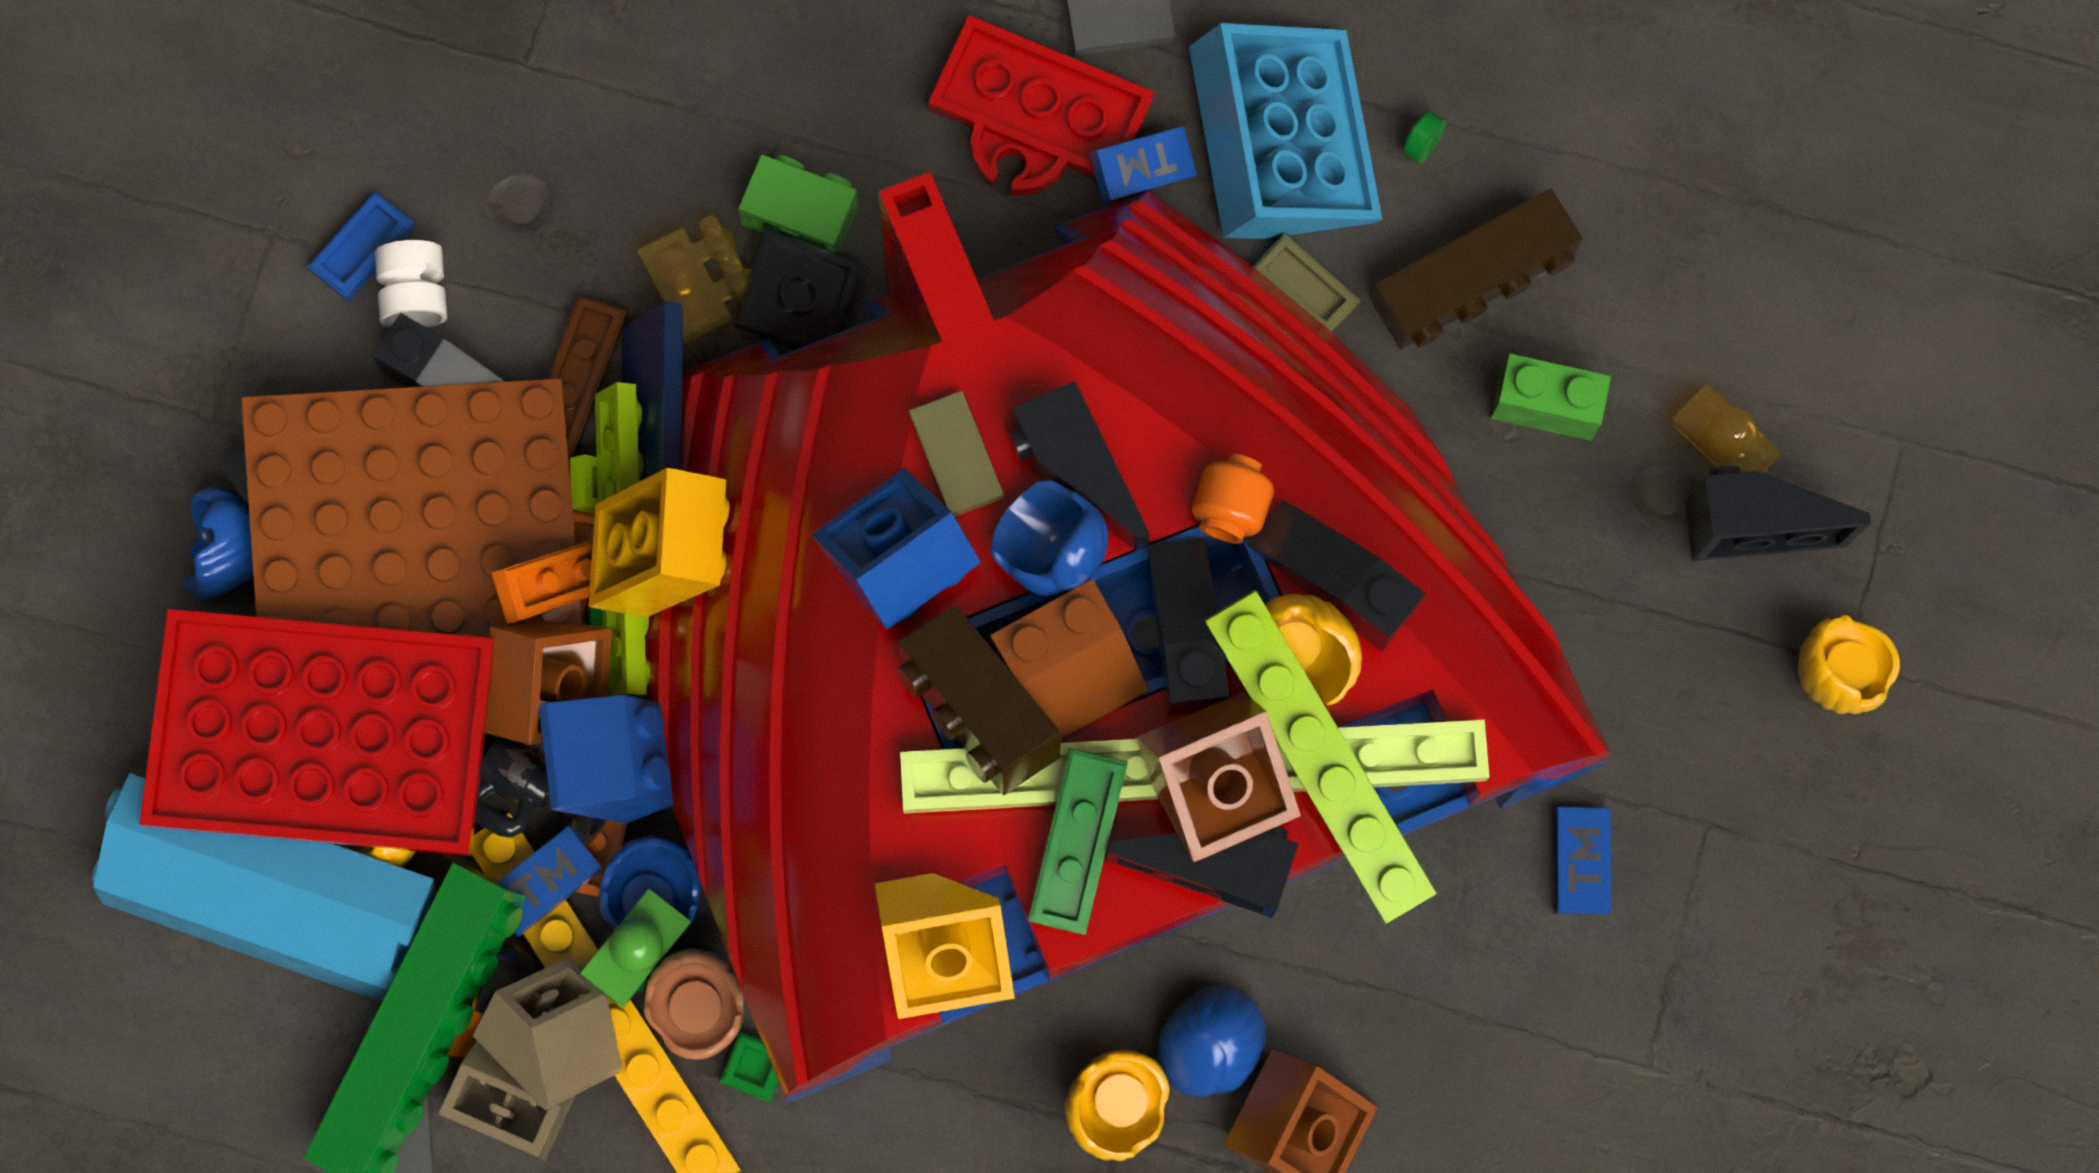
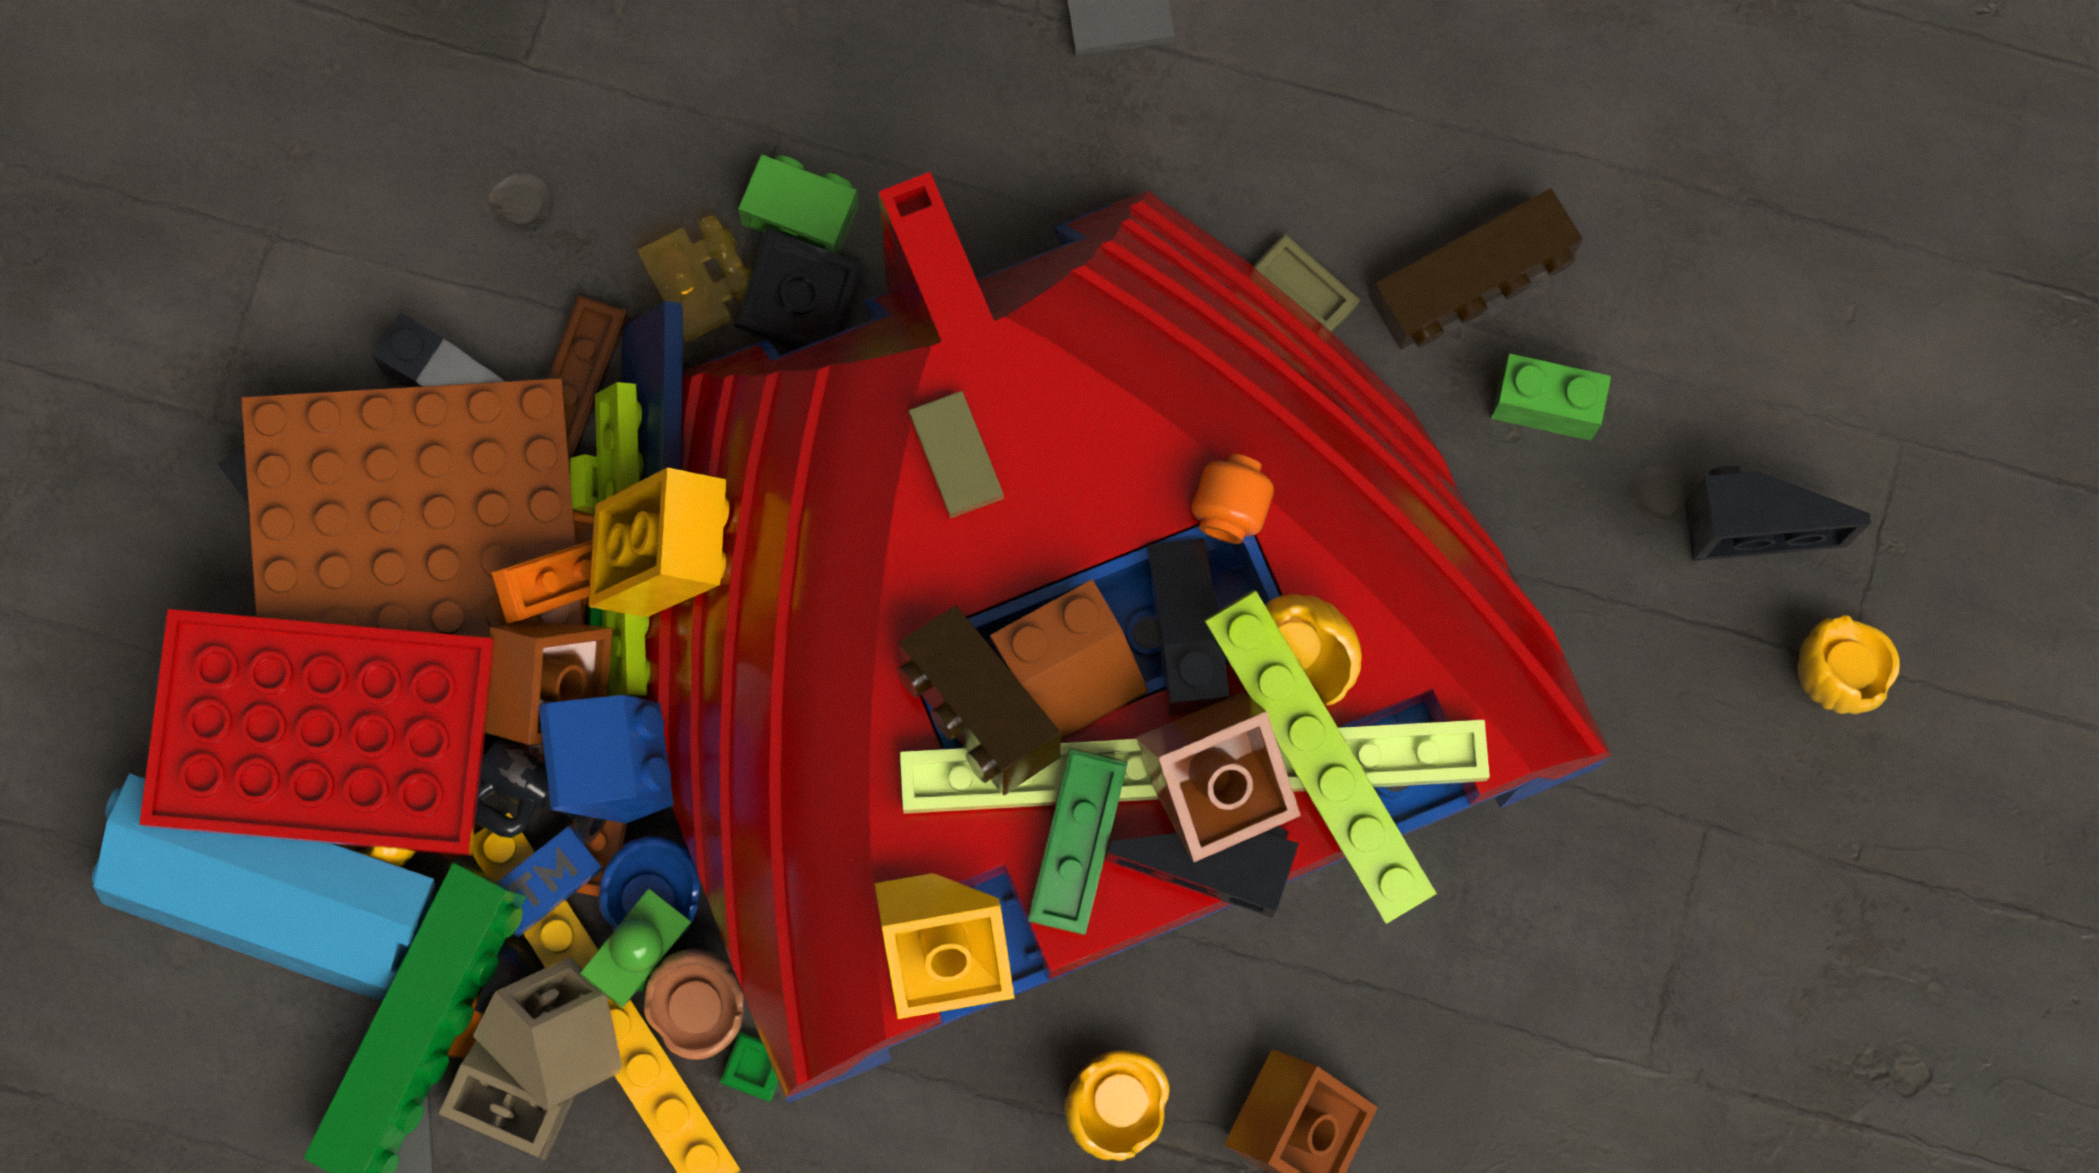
blue piece [182,486,254,601] -> none
blue tile [307,191,416,303] -> none
white wheel [375,240,447,328] -> none
blue slope [811,468,981,630] -> none
red plate [928,15,1155,196] -> none
blue piece [990,479,1108,597] -> none
black slope [1006,381,1149,551] -> none
blue tile [1089,126,1197,202] -> none
blue piece [1157,984,1267,1098] -> none
dark azure slope [1189,23,1383,239] -> none
black slope [1247,500,1426,652] -> none
green tile [1403,111,1447,164] -> none
blue tile [1555,807,1611,916] -> none
clear yellow tile [1669,383,1783,473] -> none

